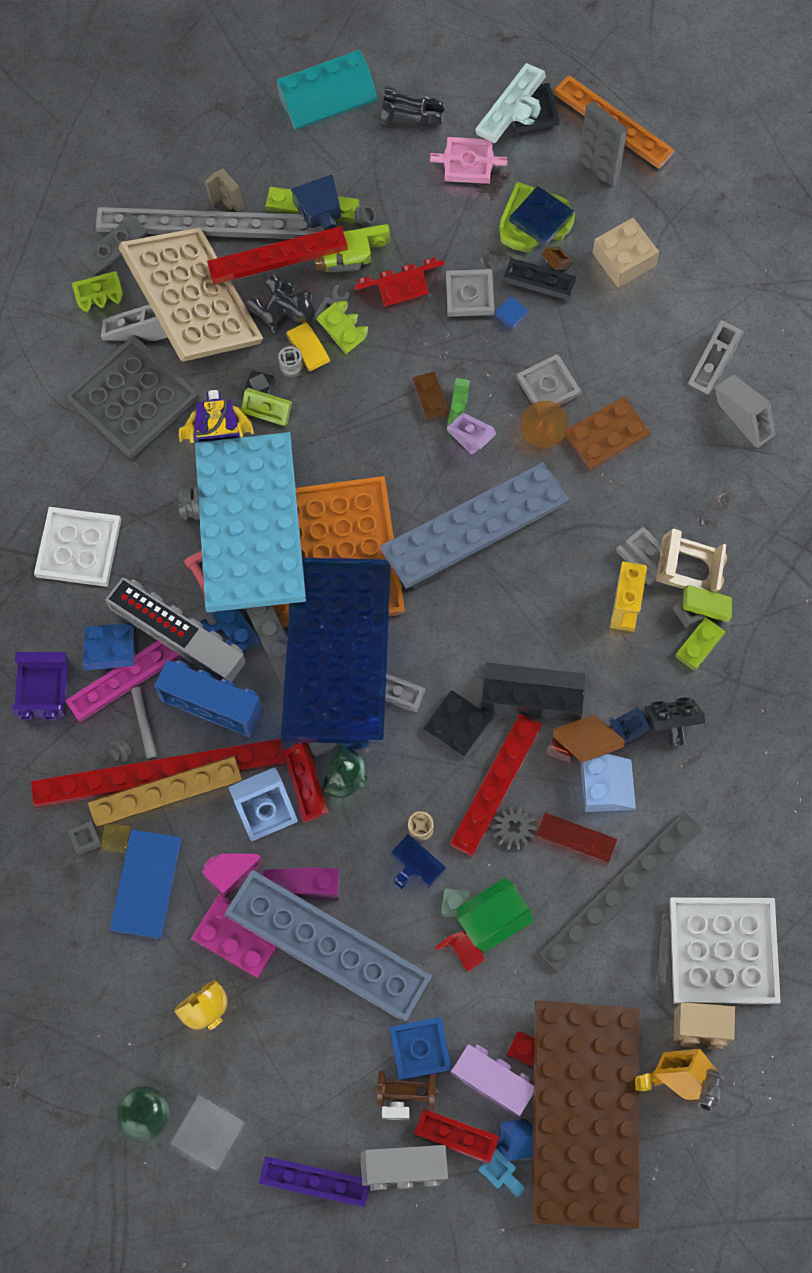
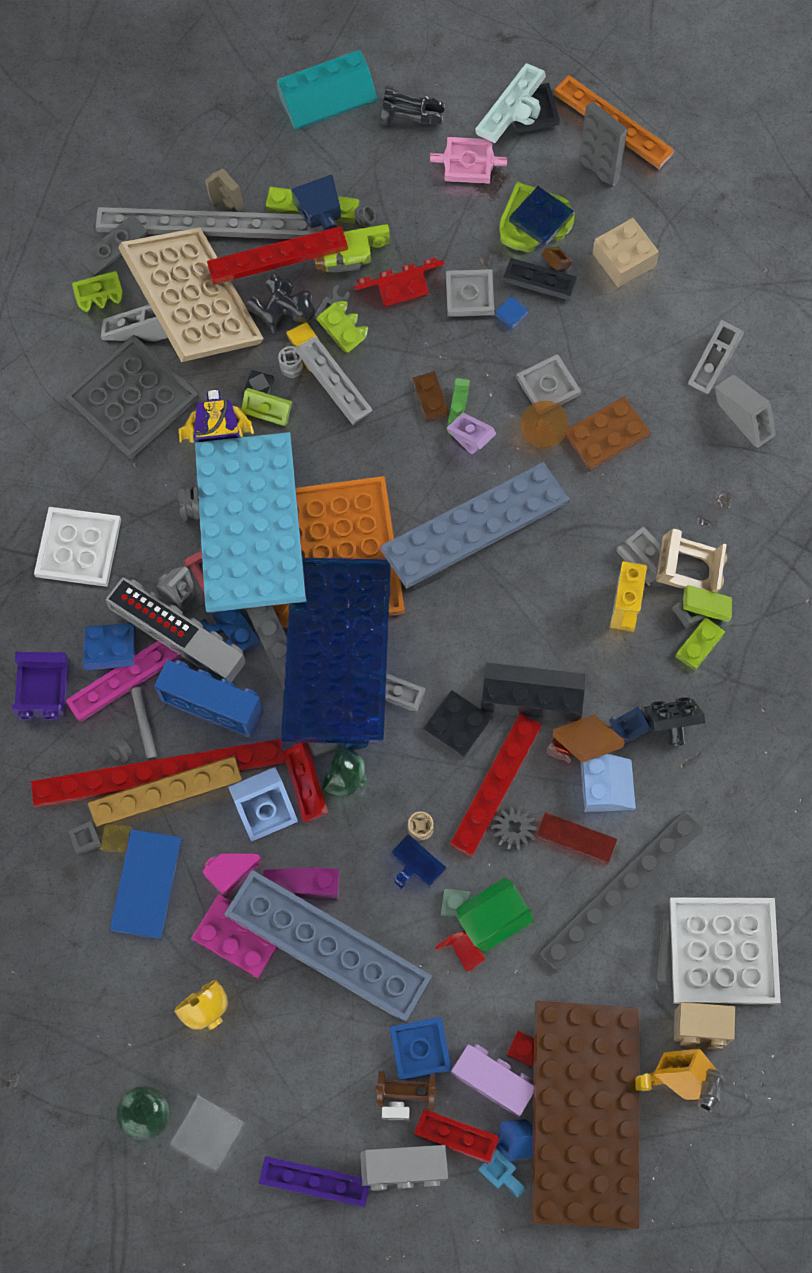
none -> light grey slope [156,566,197,611]
none -> light grey plate [295,336,373,425]

